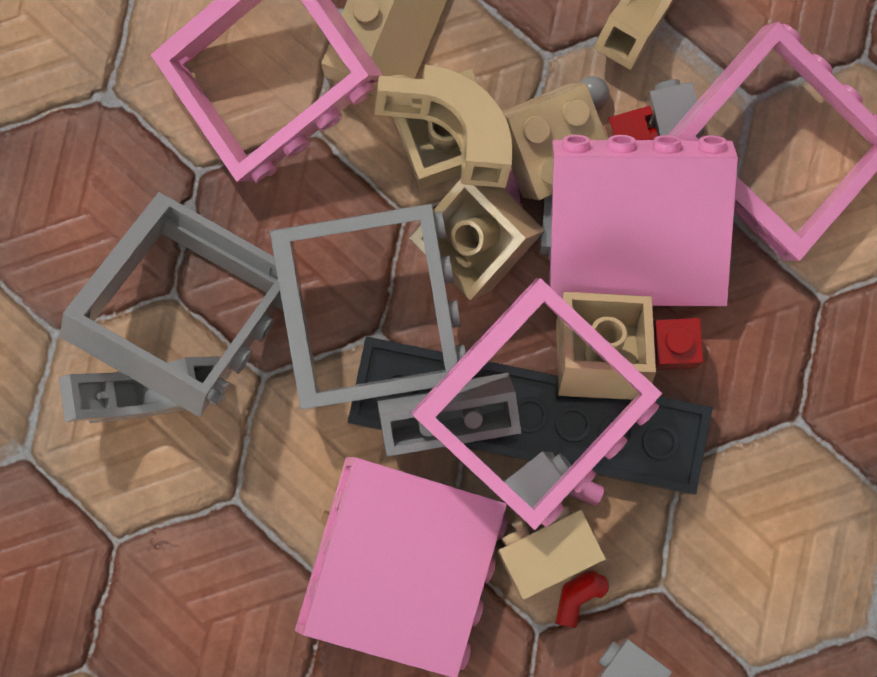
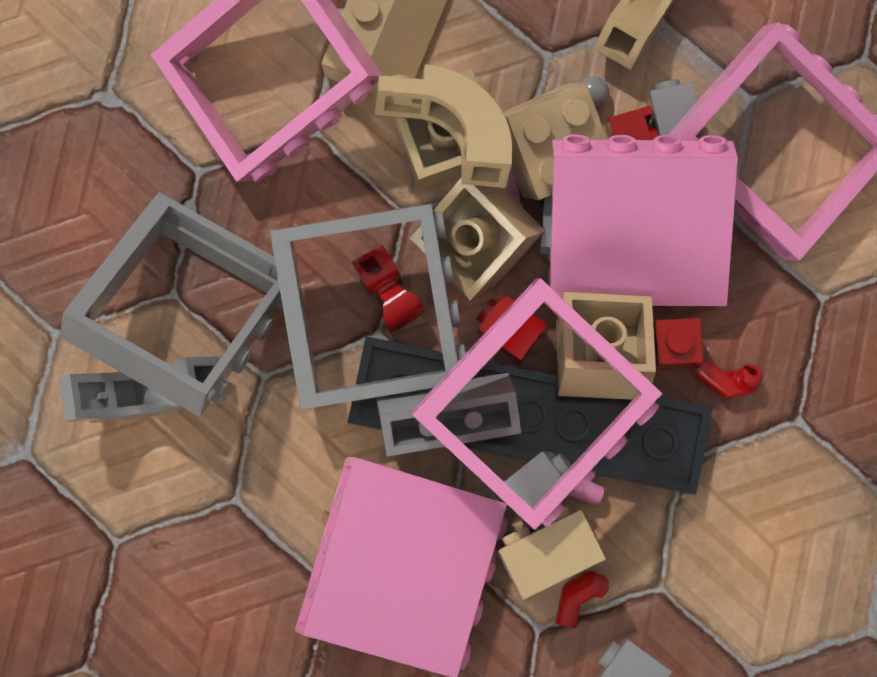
none -> red leg [351,244,425,333]
none -> red brick [476,294,547,365]
none -> red arm [694,358,763,399]

